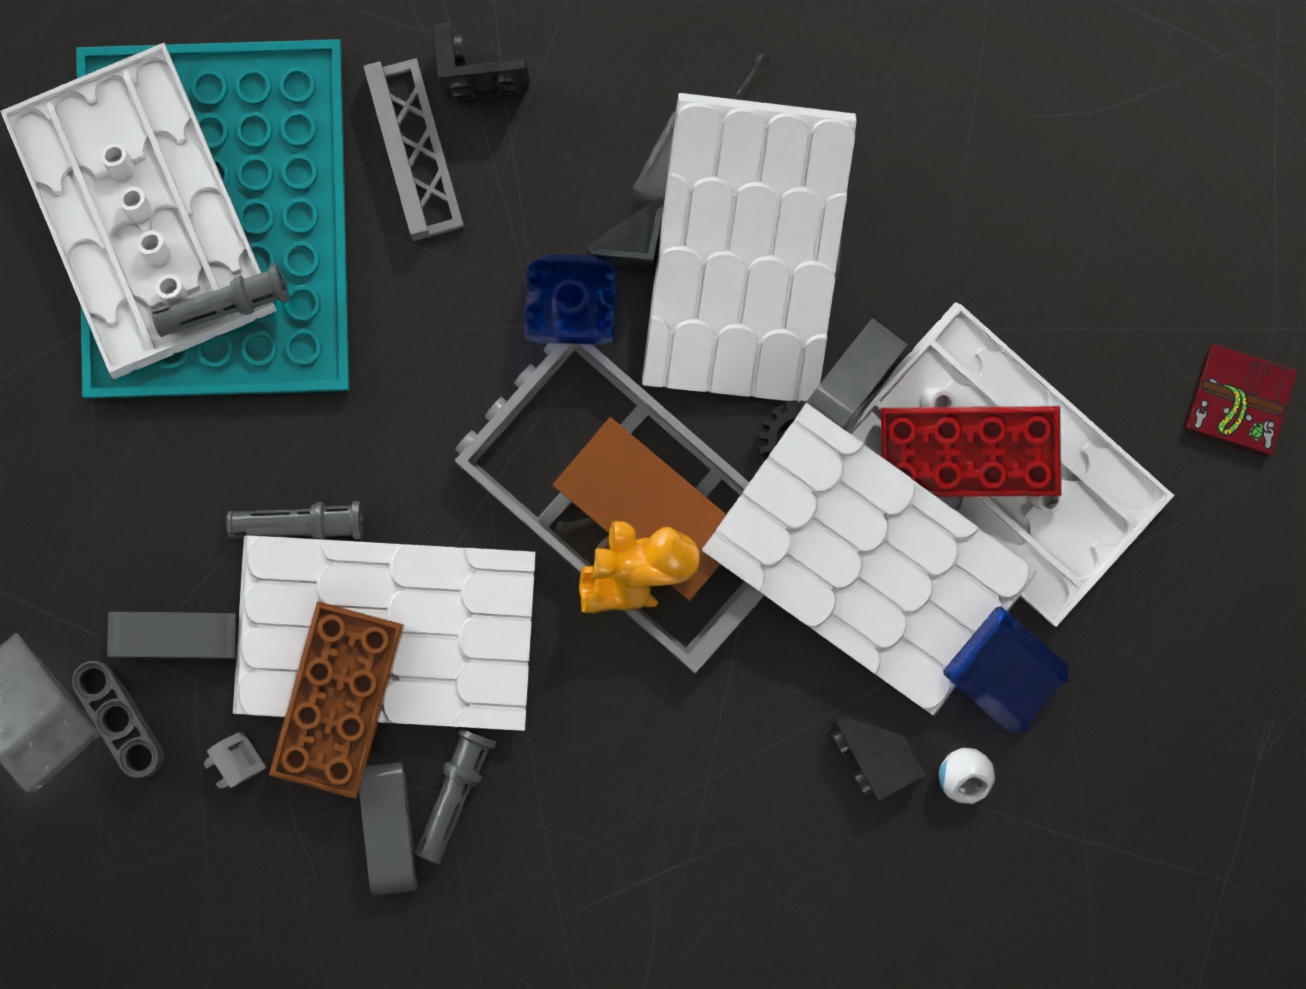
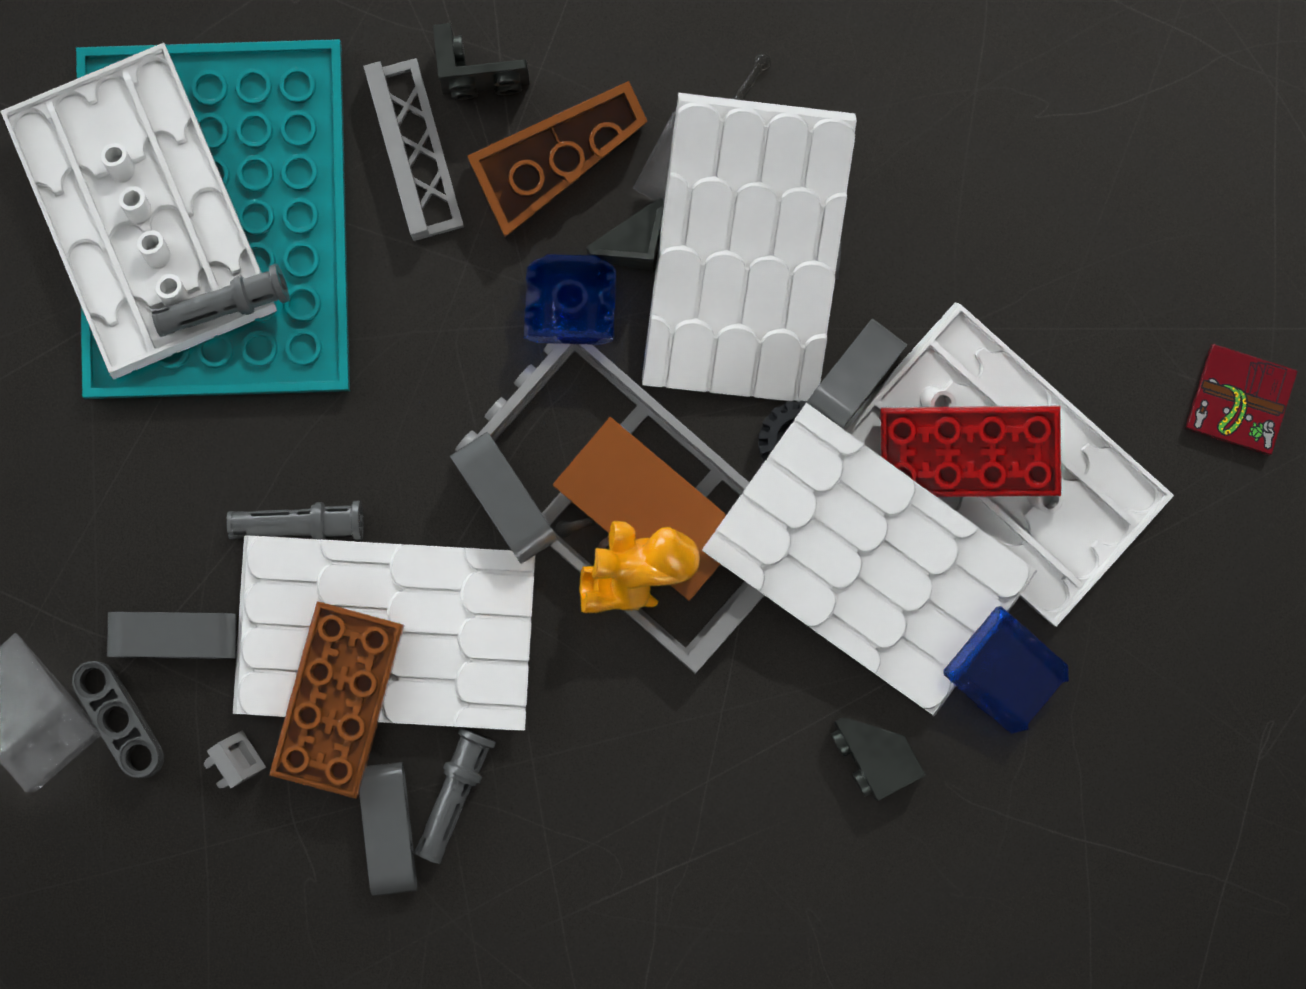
white piece [938,748,995,804] -> none
none -> dark grey beam [450,432,558,564]
none -> dark orange wedge [467,81,647,238]

